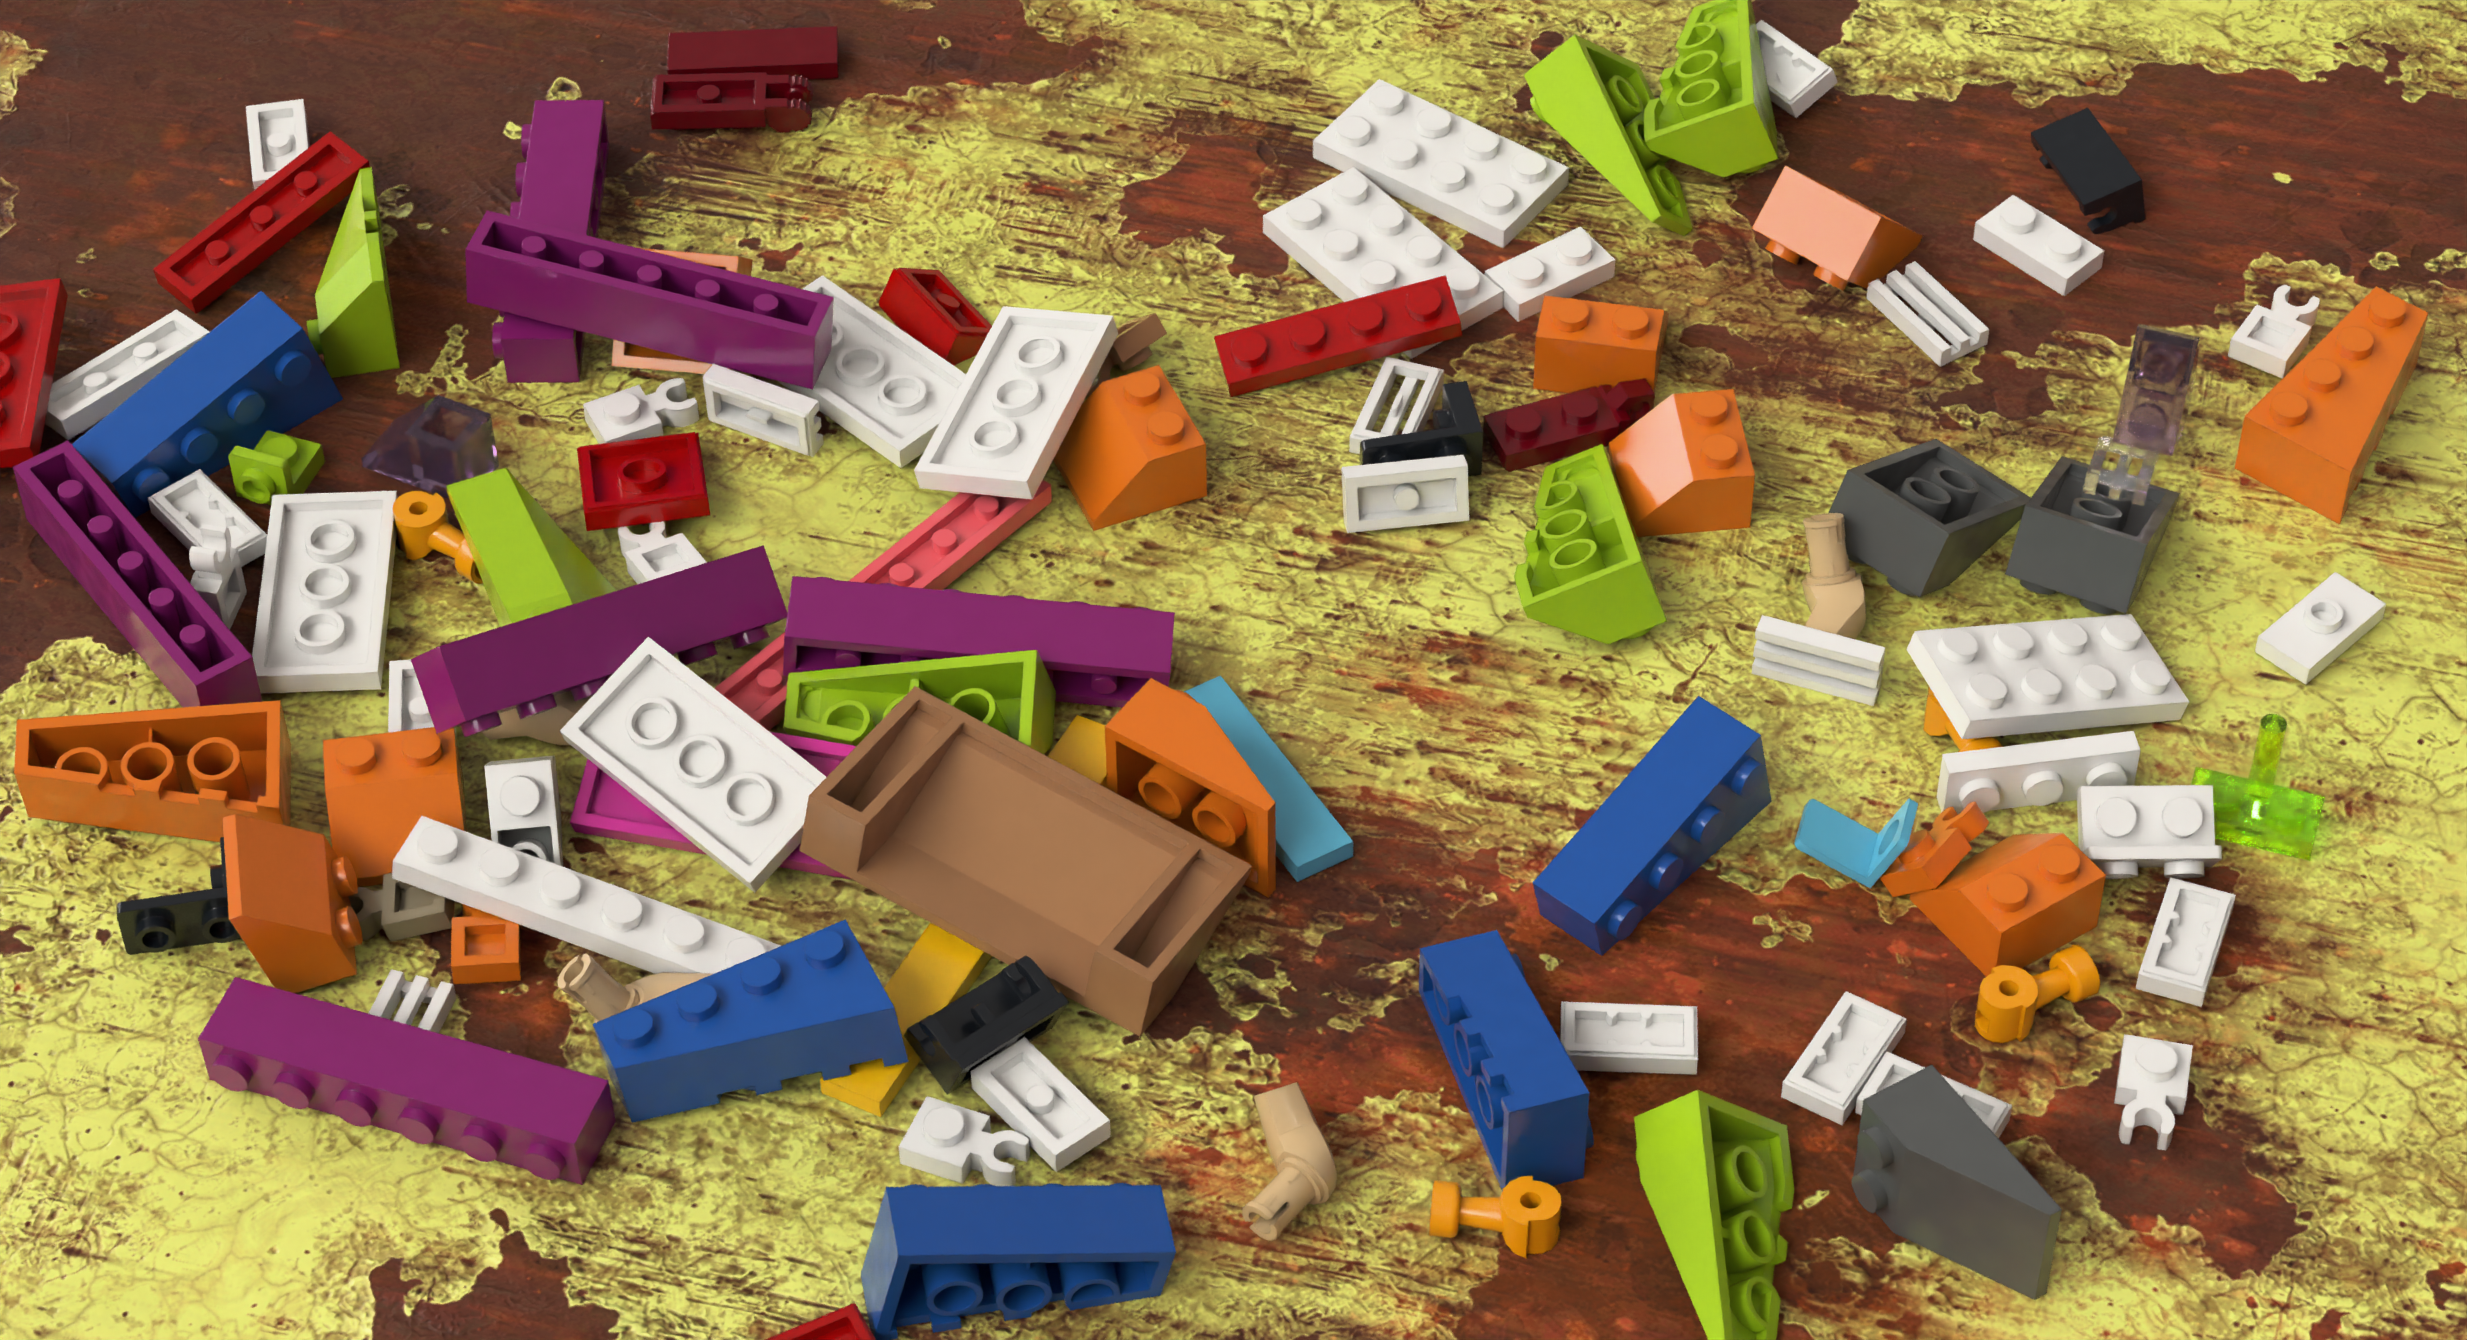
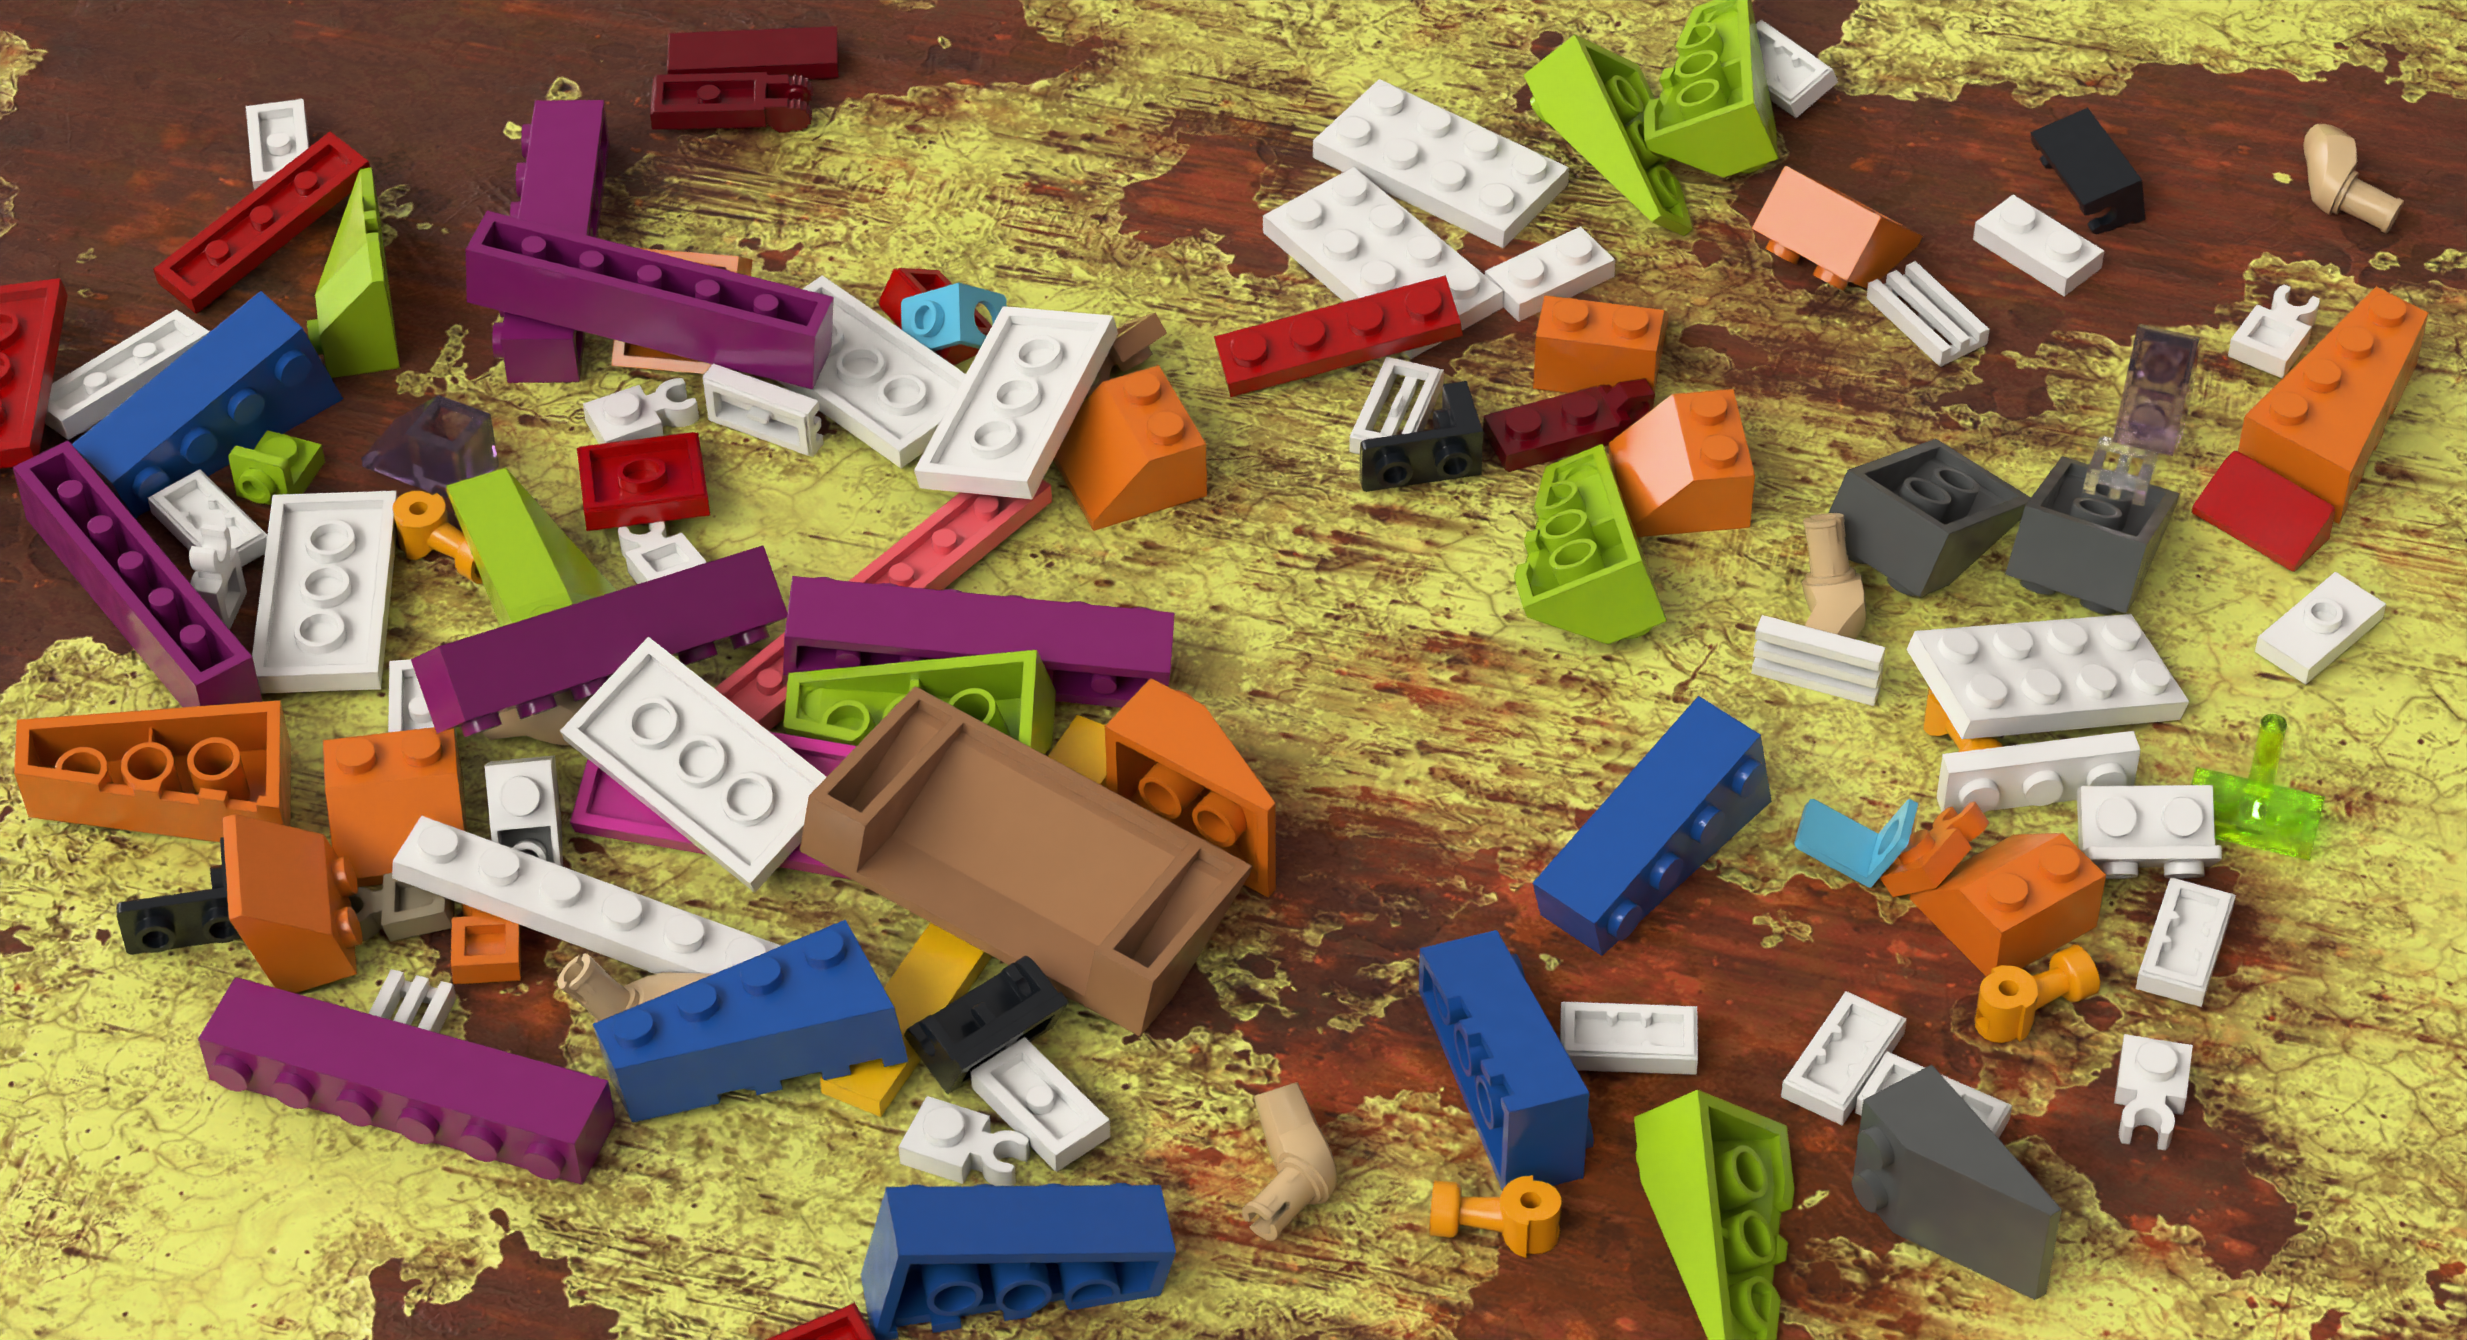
medium azure tile [1184,675,1353,882] -> none
white plate [1341,455,1469,533] -> none
none -> medium azure bracket [901,283,1007,352]
none -> red slope [2191,450,2335,572]
none -> tan arm [2303,124,2404,234]

